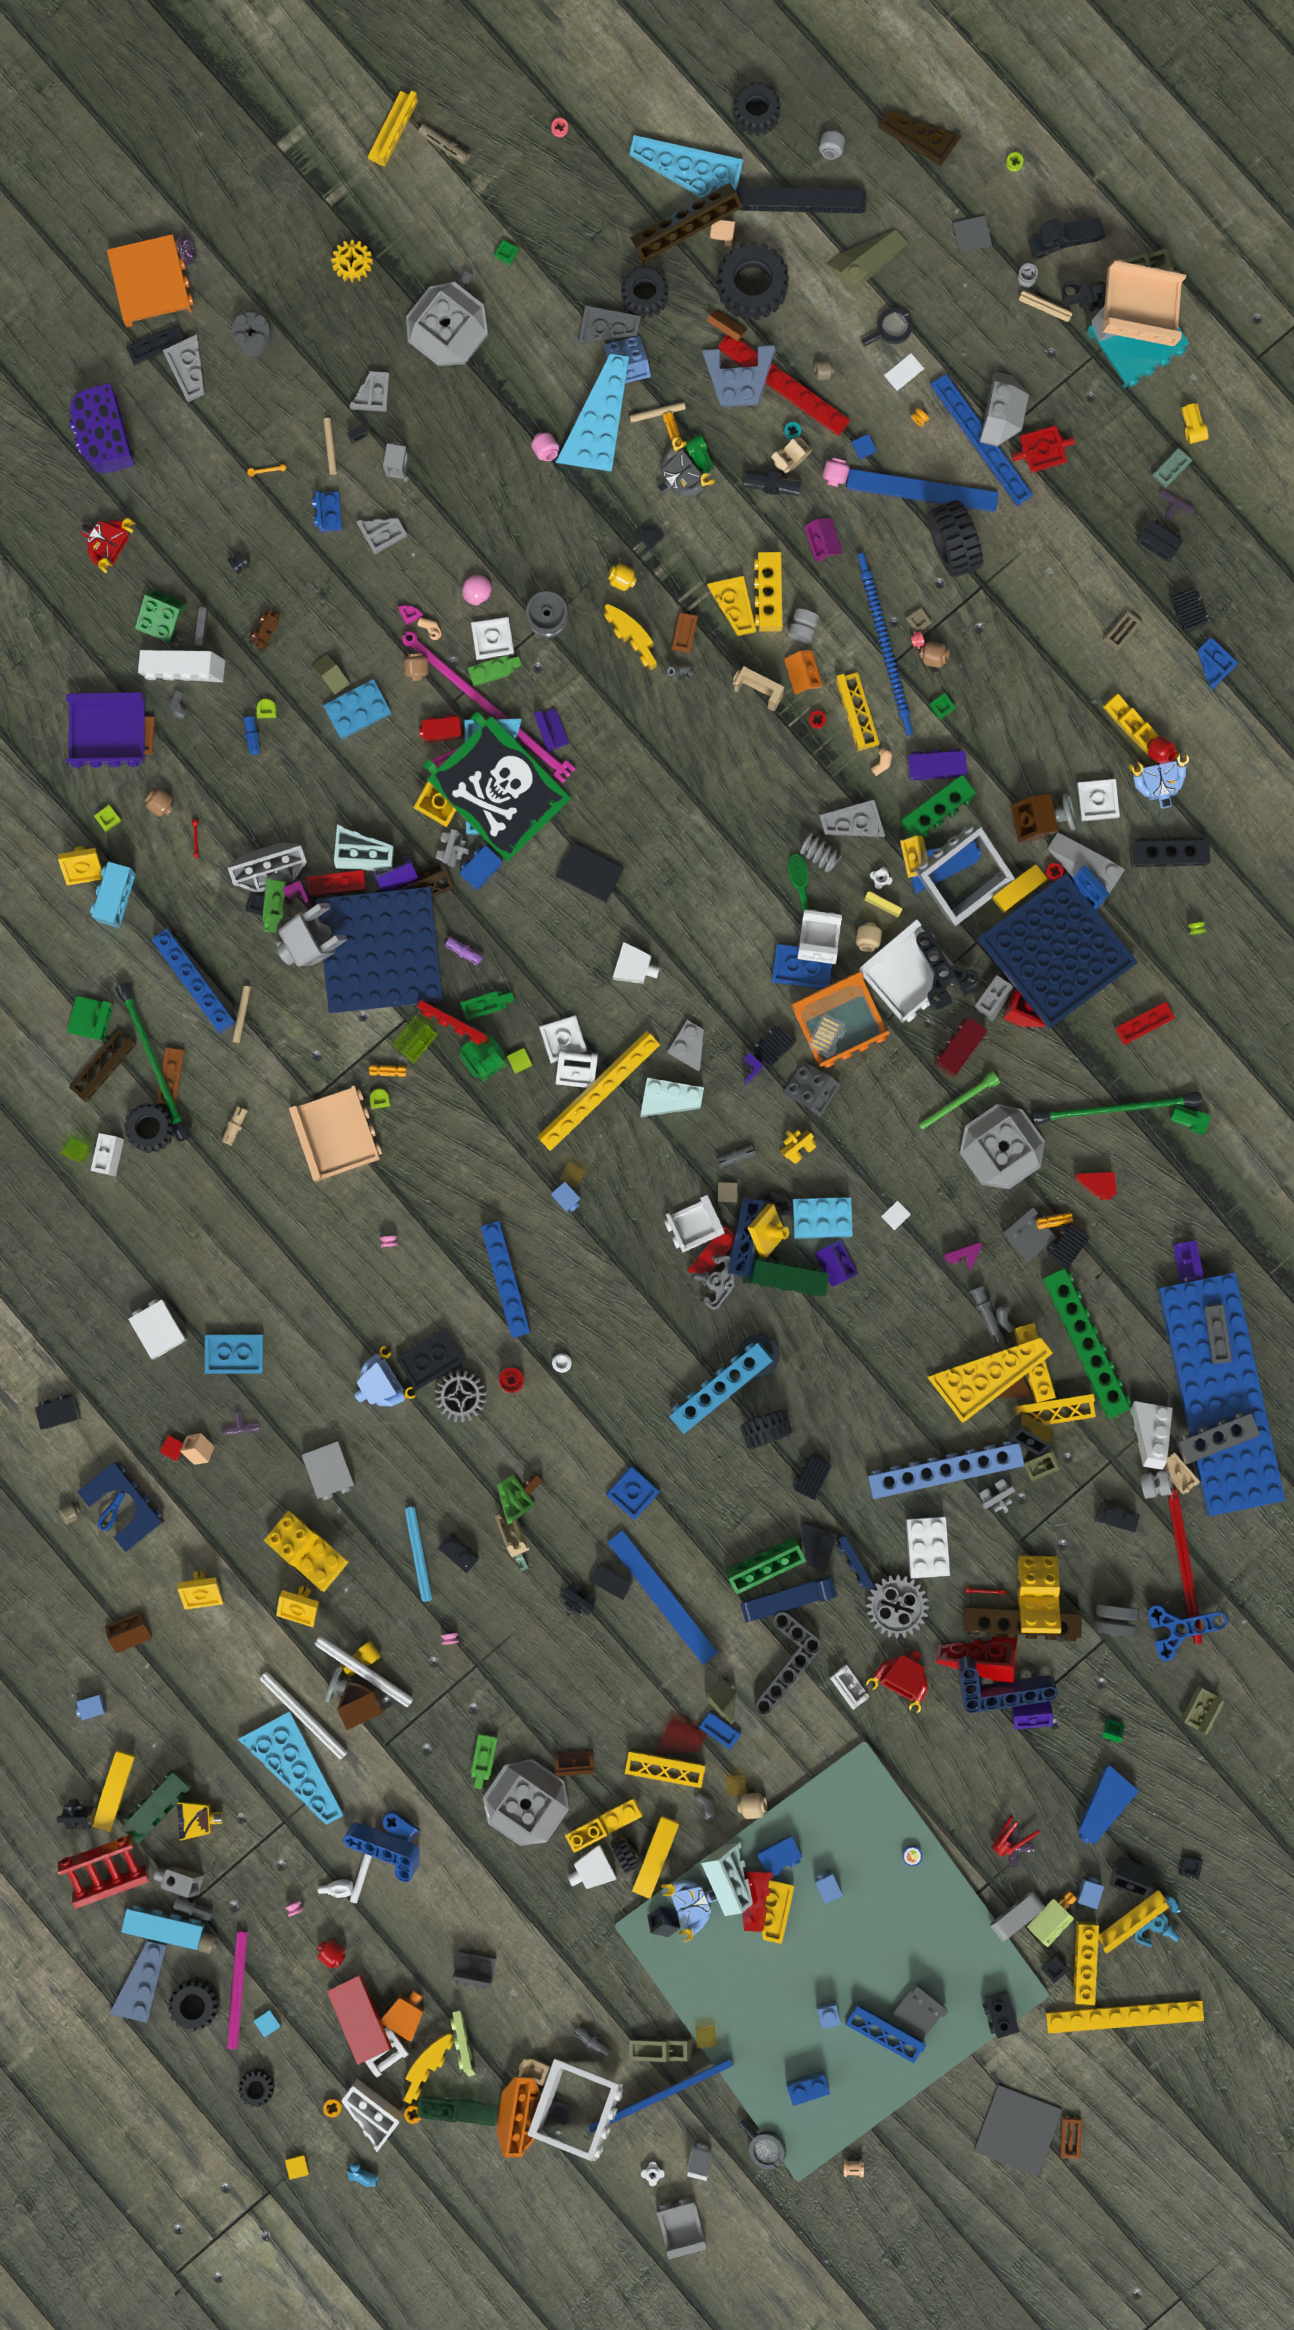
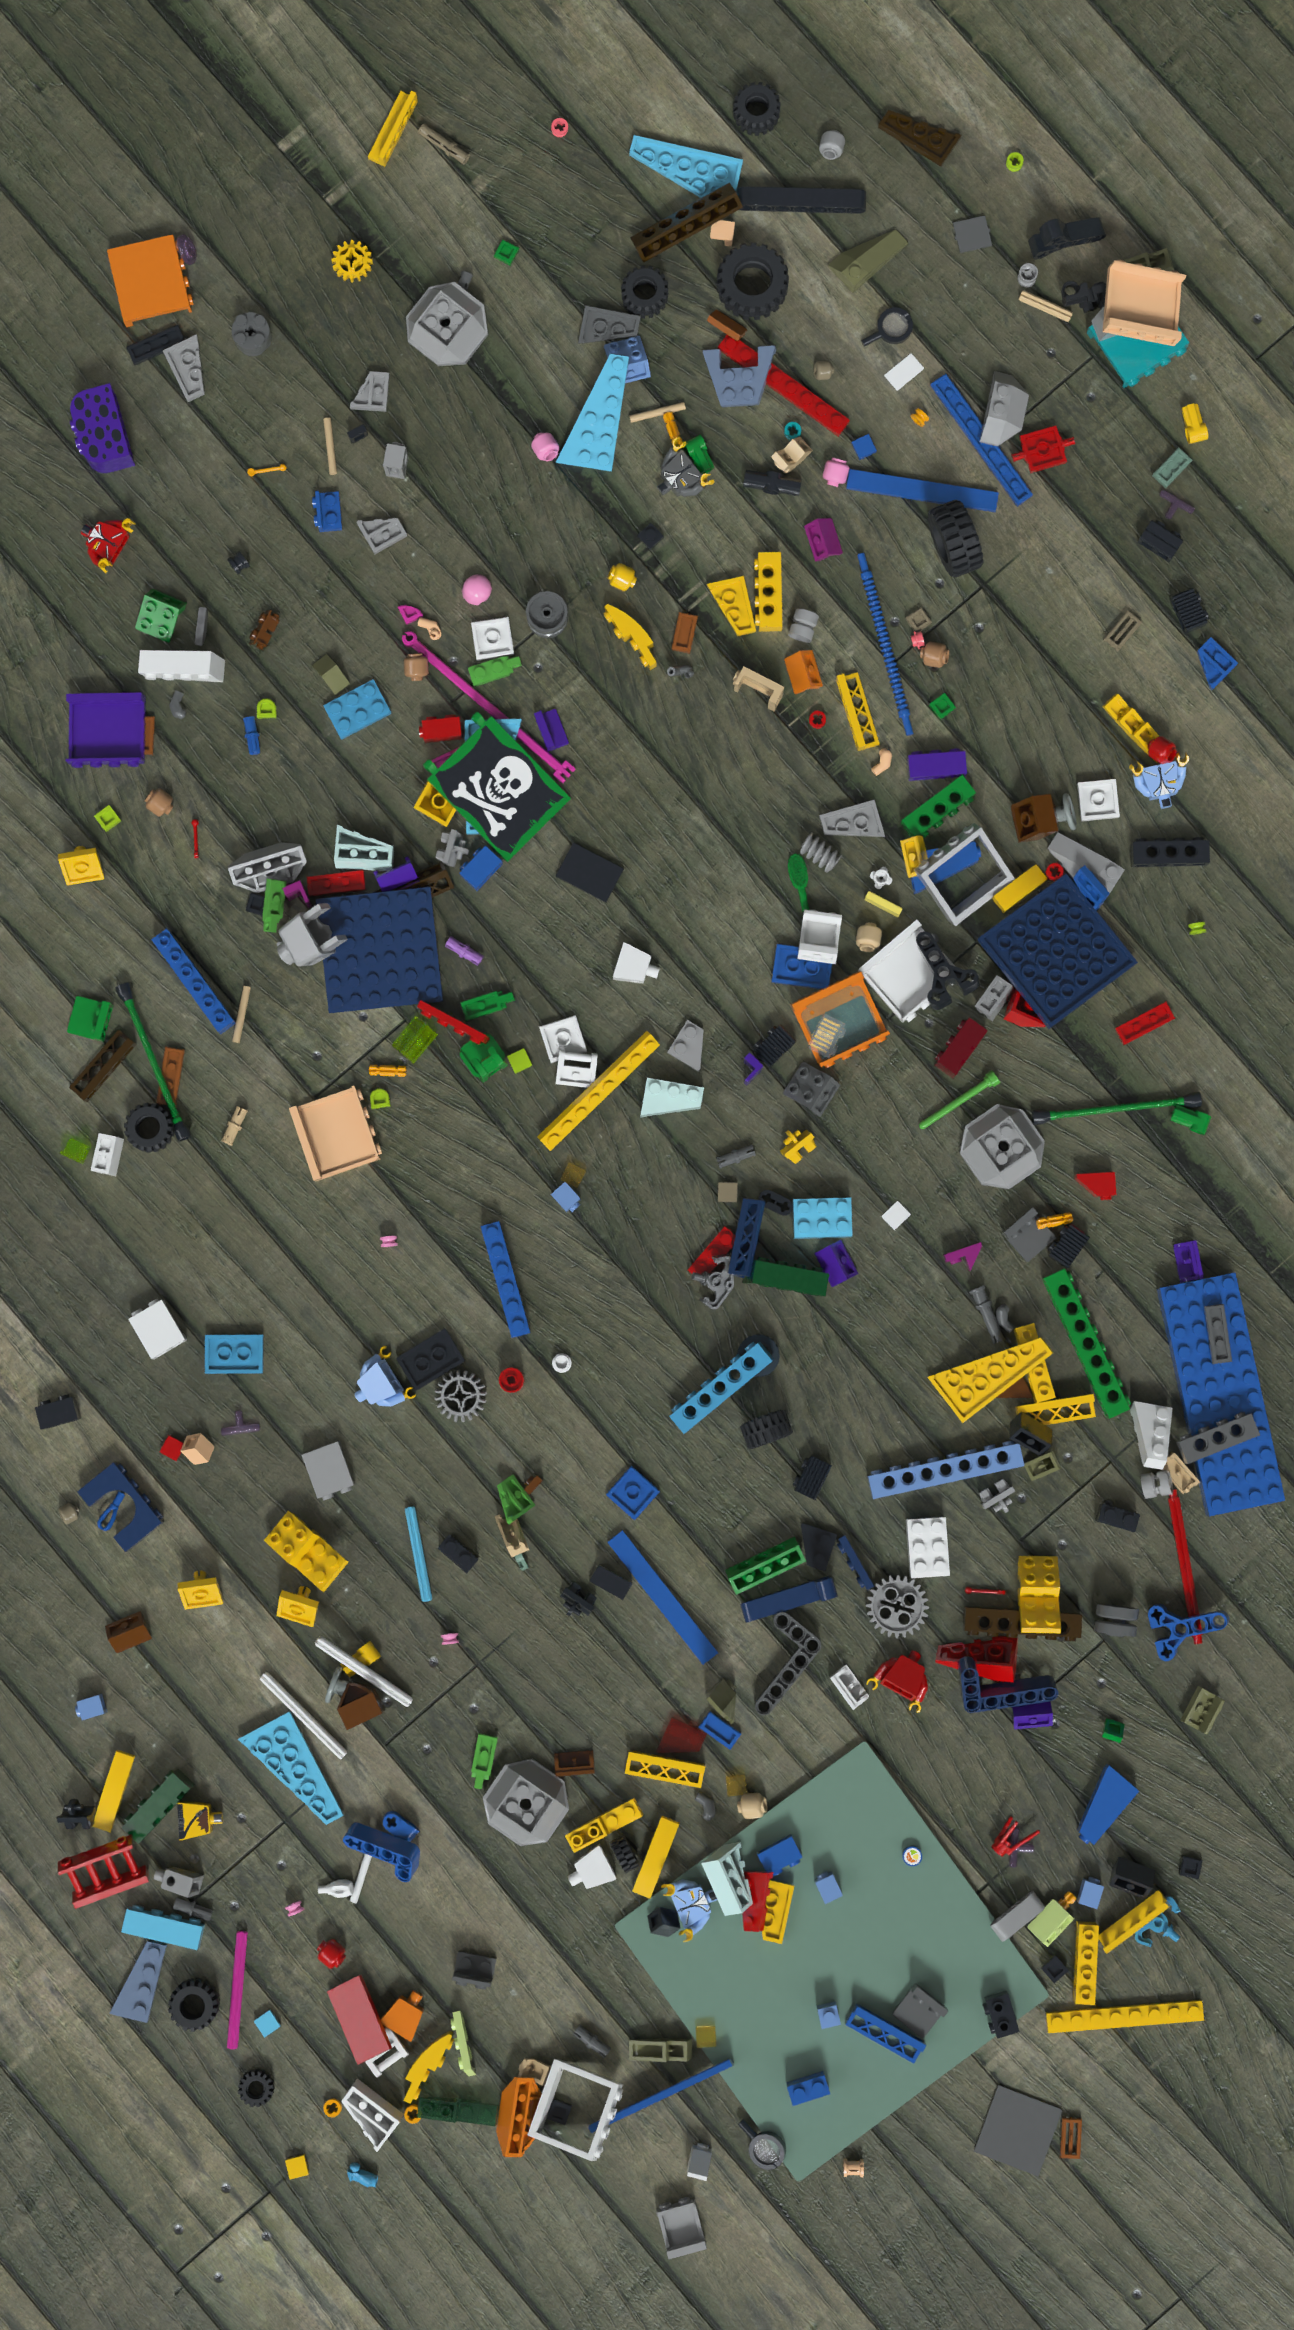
medium azure brick [90,862,136,928] -> none
dark tan piece [198,1932,218,1954] -> none
white plate [641,2162,665,2186] -> none
white panel [664,1195,724,1253] -> none
yellow tile [748,1204,789,1258] -> none

